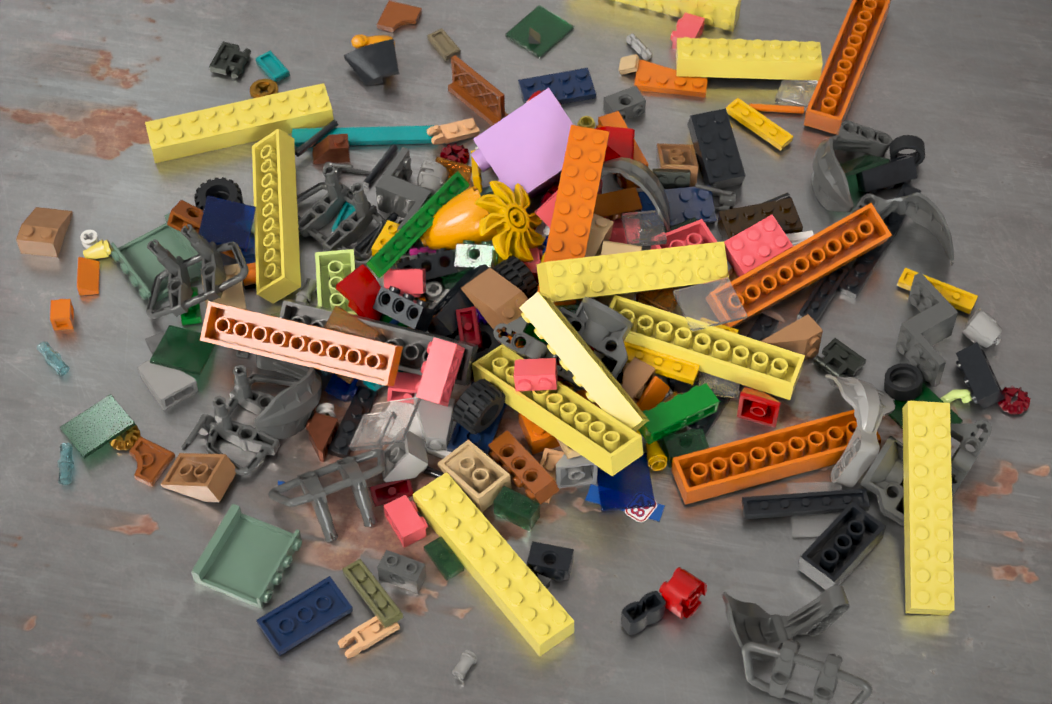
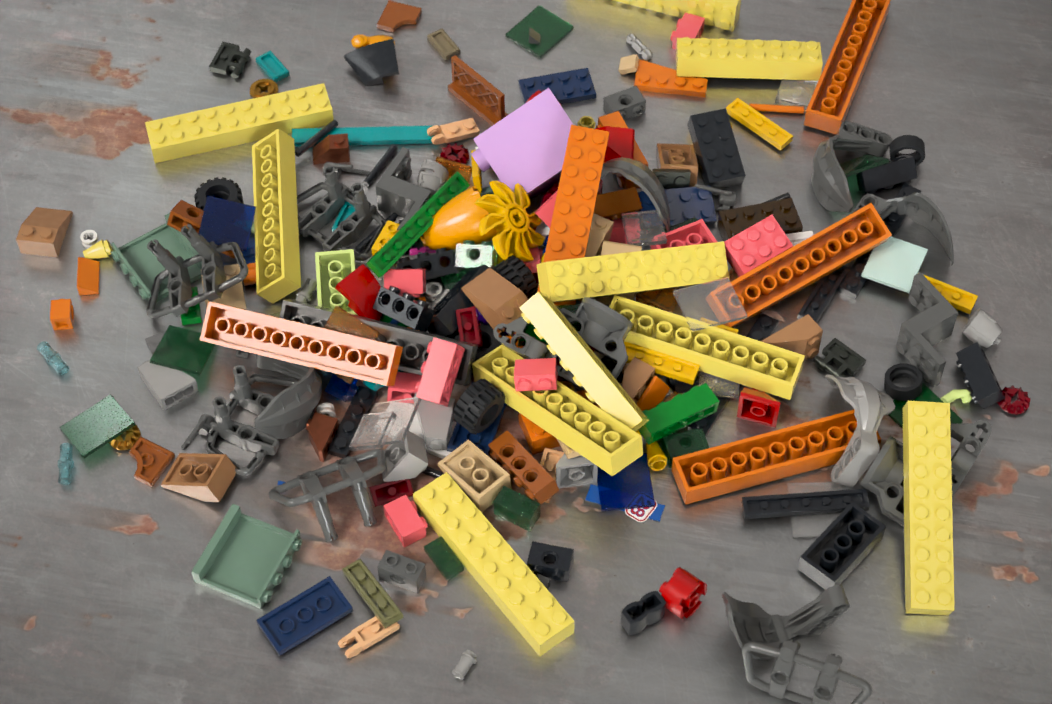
none -> light aqua piece [861,237,928,293]

